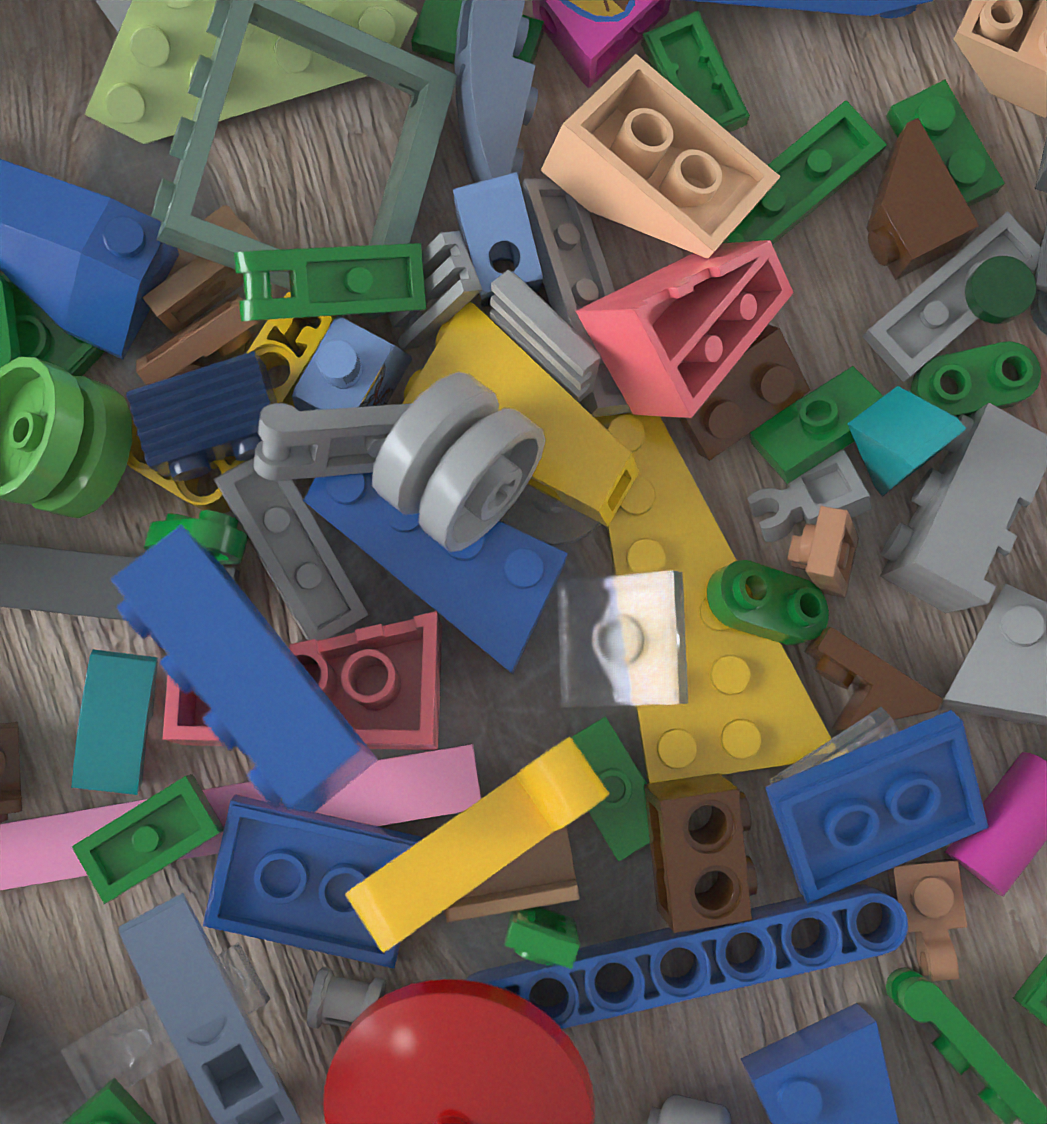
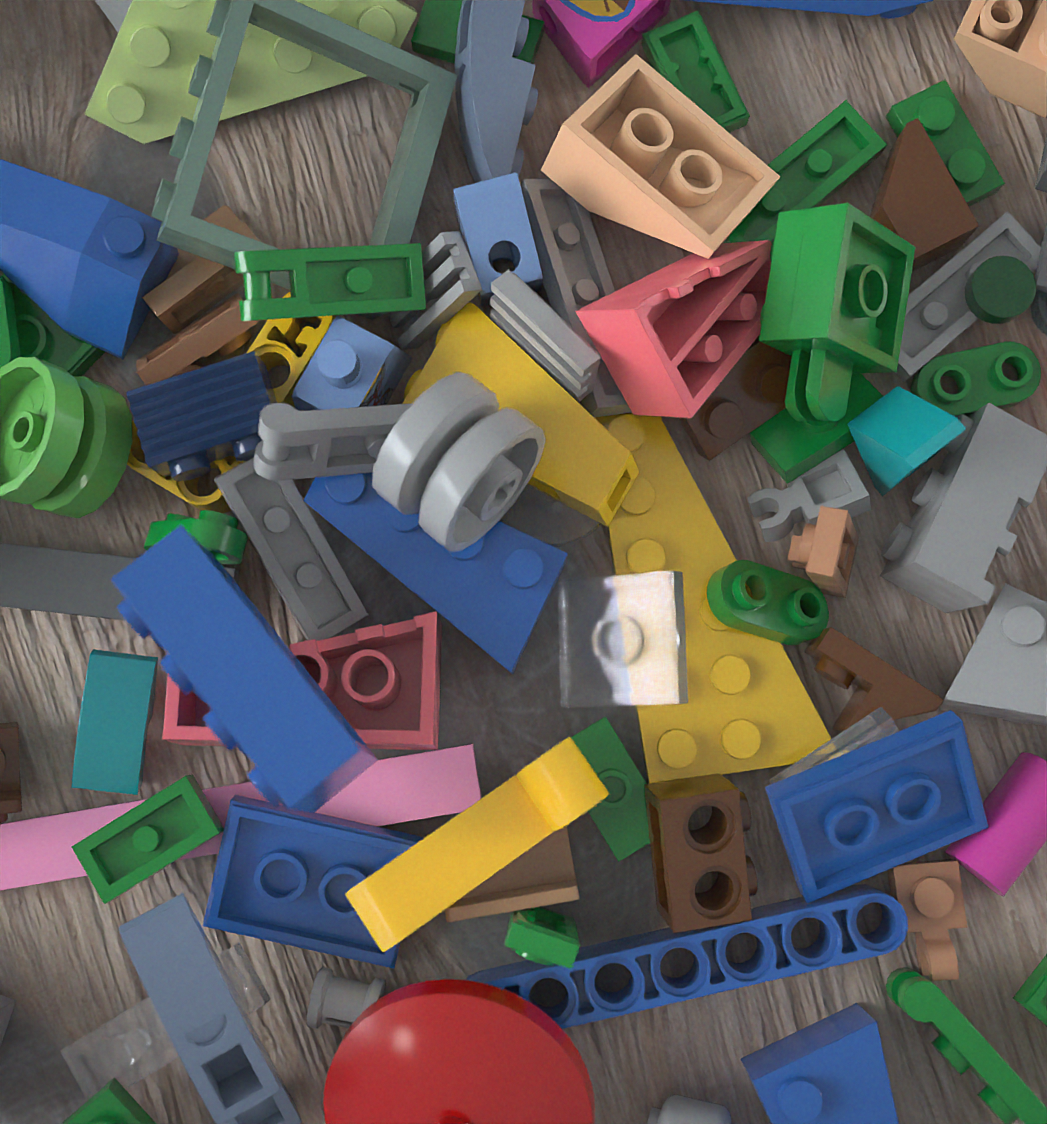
none -> green brick [759,203,916,421]

